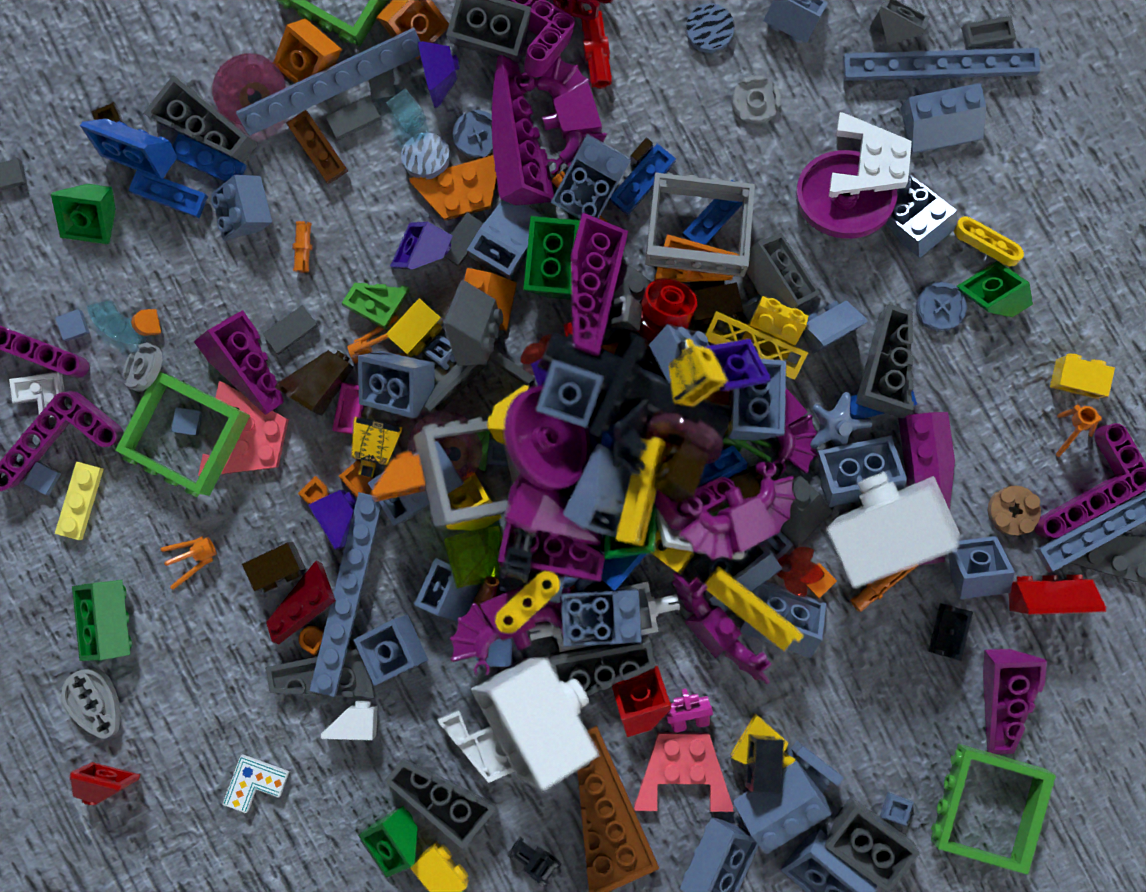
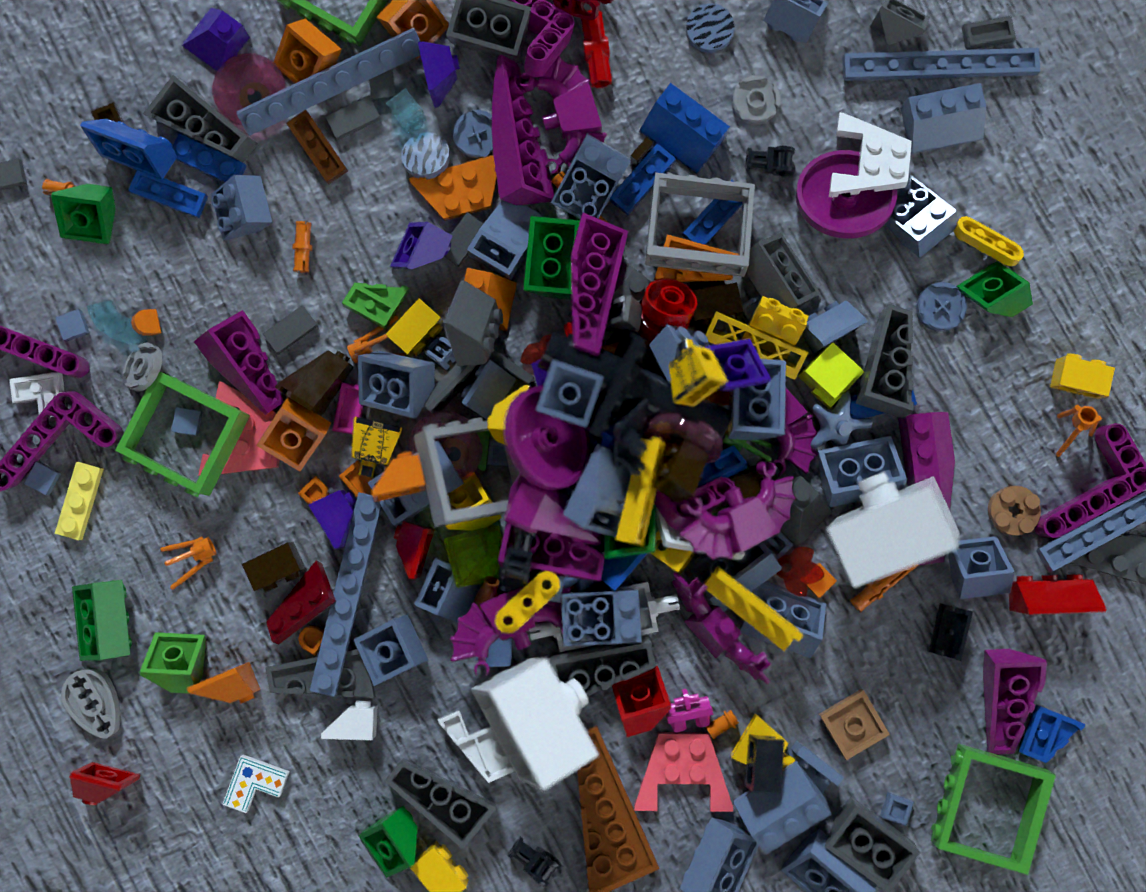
none -> orange pin [42,179,76,195]
none -> bright green slope [139,632,206,694]
none -> dark purple slope [182,8,250,74]
none -> orange slope [187,662,261,704]
none -> orange slope [256,397,331,472]
none -> red slope [394,521,435,579]
none -> sand blue slope [461,360,517,421]
none -> blue slope [639,83,730,174]
none -> orange pin [706,710,739,739]
none -> black connector [745,146,795,177]
none -> neon yellow plate [798,342,864,409]
none -> medium nougat plate [818,689,890,760]
none -> blue wing [1019,705,1086,763]

